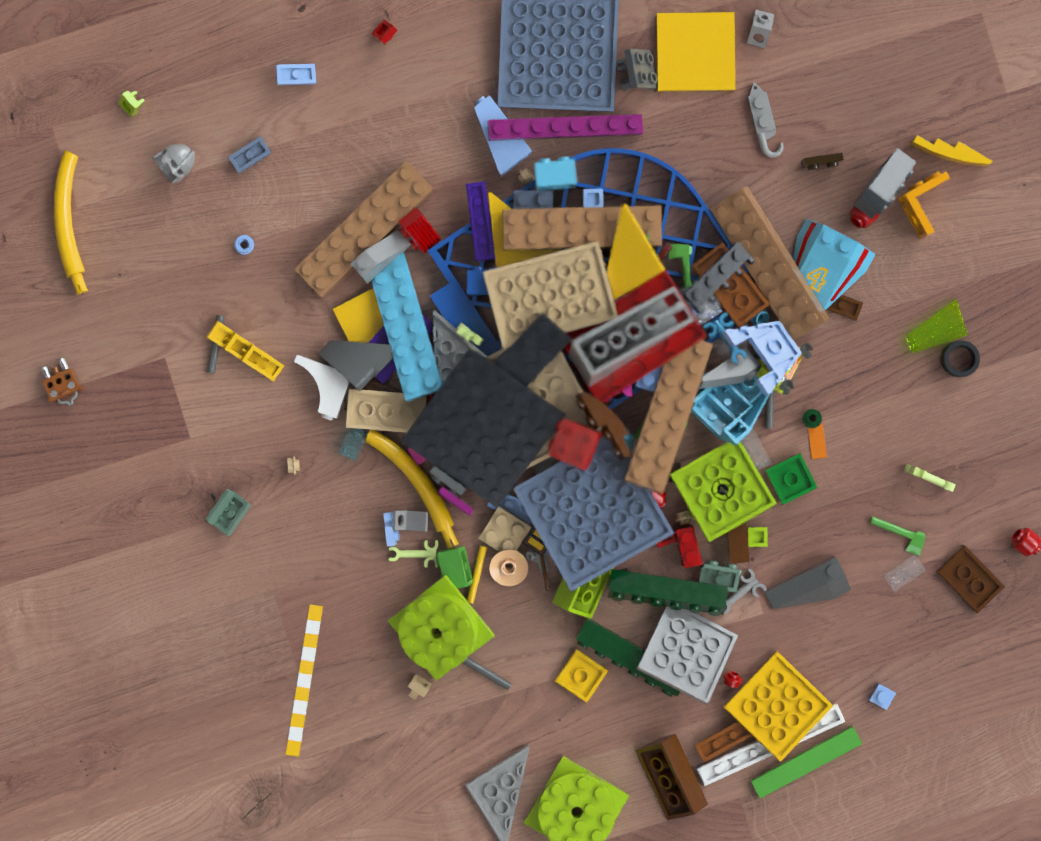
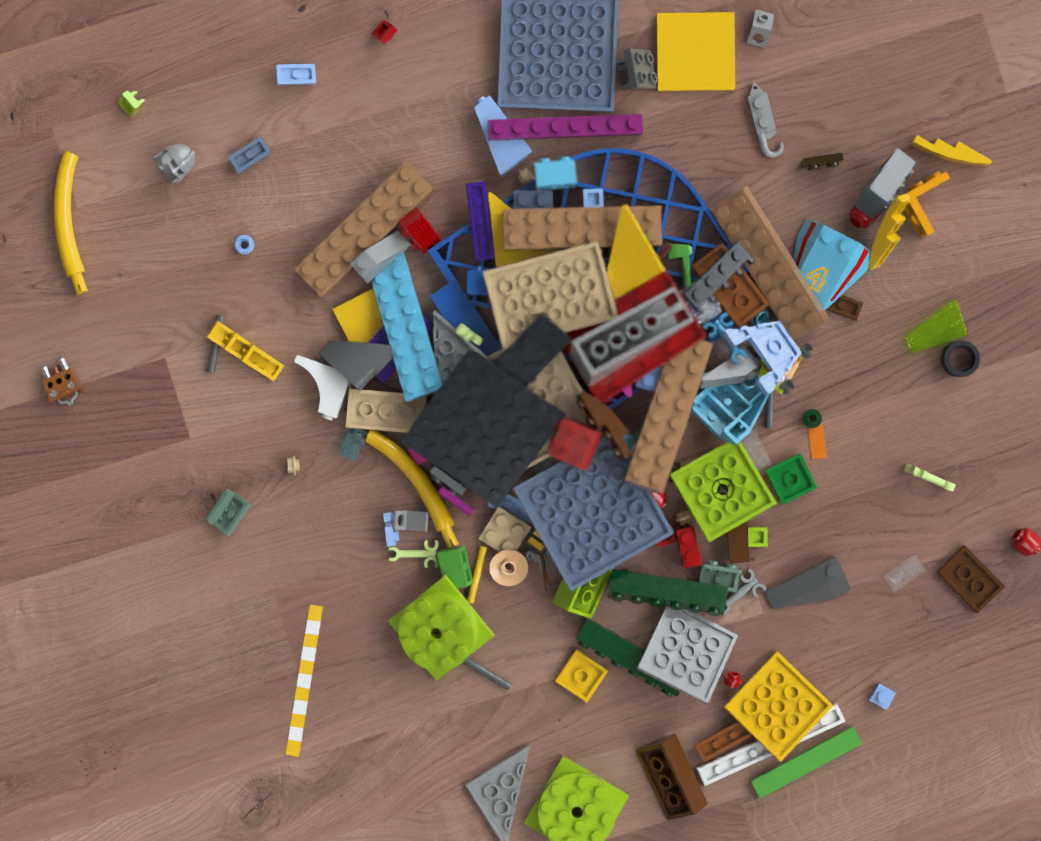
tan tile [408,674,432,700] -> none
bright green piece [870,517,925,556] -> none
none -> yellow slope [868,194,911,270]

